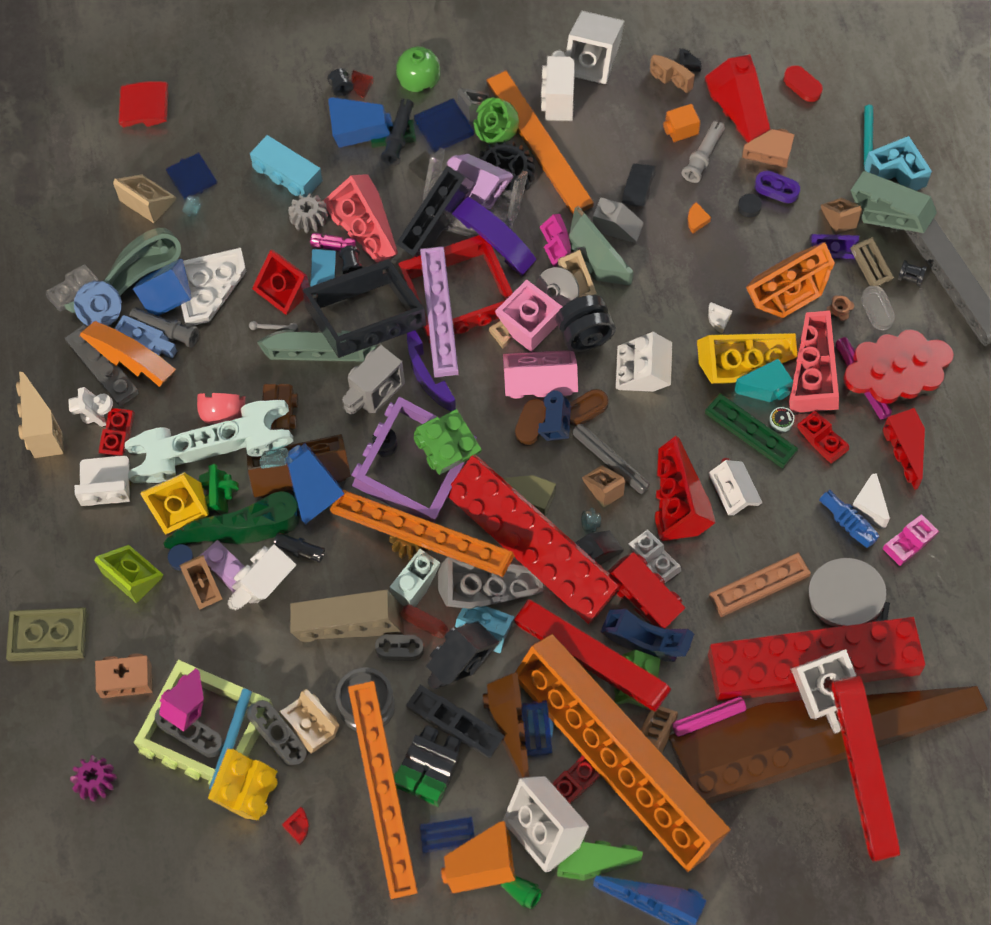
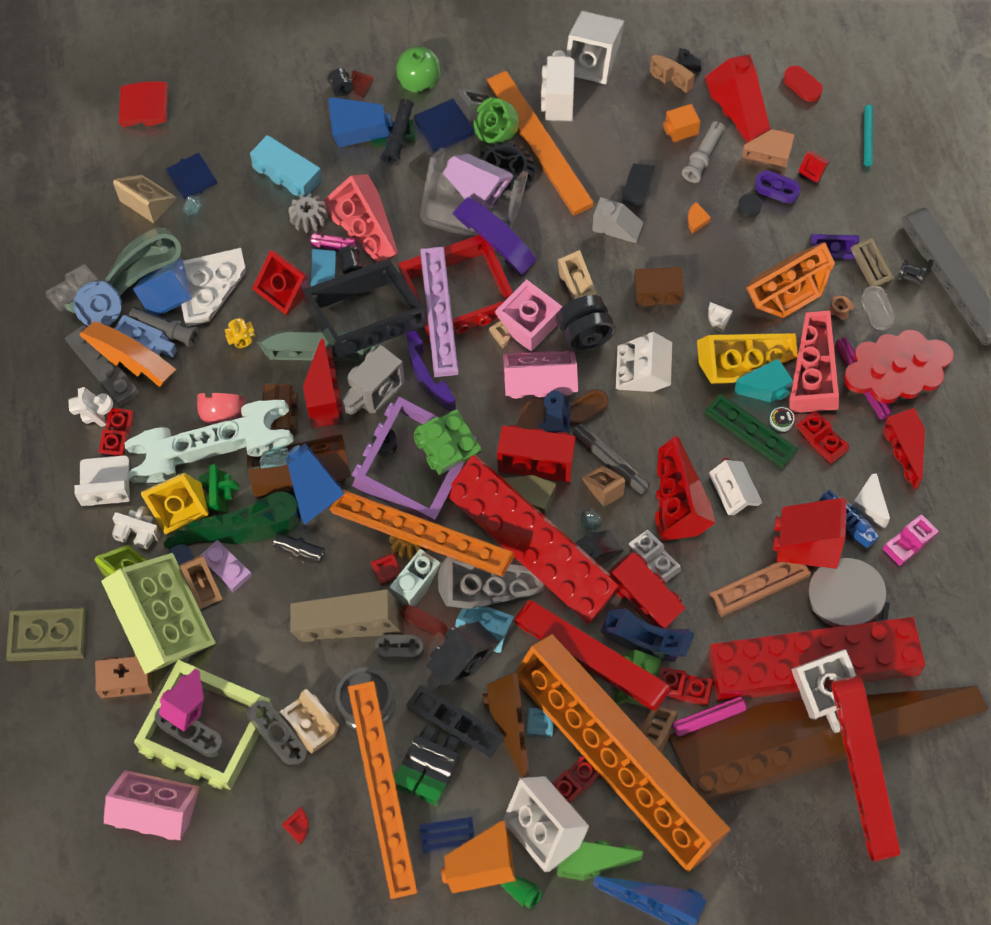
tan slope [16,372,64,458] -> none
magenta gear [70,755,116,801] -> none
yellow plate [208,749,278,820] -> none
dark azure bar [209,689,252,790] -> none
white hinge [227,544,296,610] -> none
light grey hinge [249,321,298,332] -> none
black brick [396,165,474,257] -> none
clear blue tile [521,700,553,756] -> none
light grey dish [536,267,579,306] -> none
dark pink slope [540,214,571,267] -> none
sand green wedge [569,206,633,285] -> none
medium nougat slope [821,198,861,235] -> none
sand green wedge [850,171,937,233] -> none
medium azure brick [864,136,932,191] -> none
none -> yellowish green slope [101,553,216,674]
none -> bright pink slope [104,770,200,840]
none -> white hips [112,506,161,550]
none -> yellow gear [225,318,255,348]
none -> red slope [303,339,344,429]
none -> red tile [371,553,402,587]
none -> red brick [497,425,576,483]
none -> reddish brown piece [634,267,684,306]
none -> red slope [659,667,713,706]
none -> red slope [773,498,847,569]
none -> red tile [798,150,830,183]

